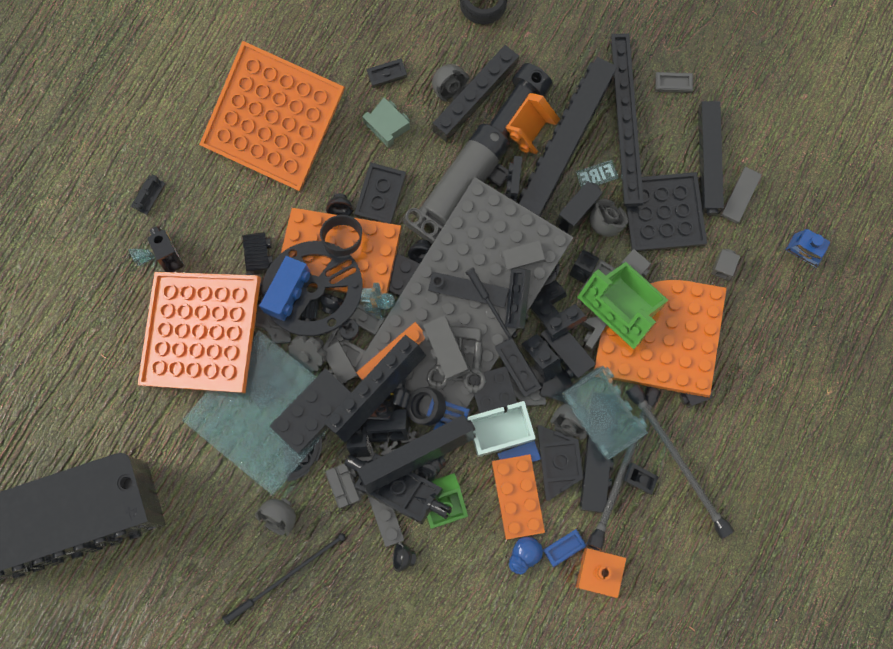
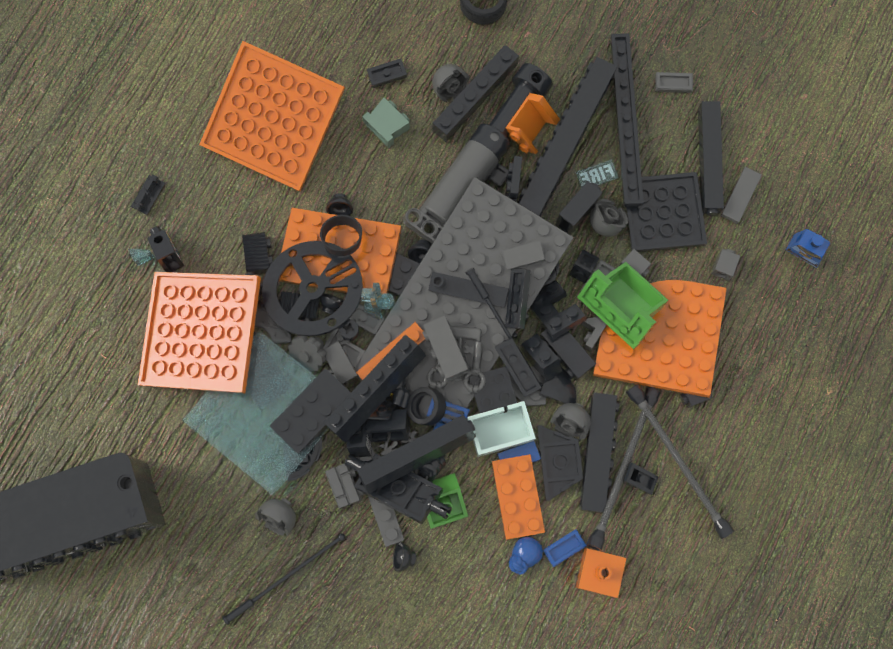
blue brick [259,256,310,321] -> none
black plate [354,162,406,224] -> none
clear light blue windscreen [562,366,648,460] -> none

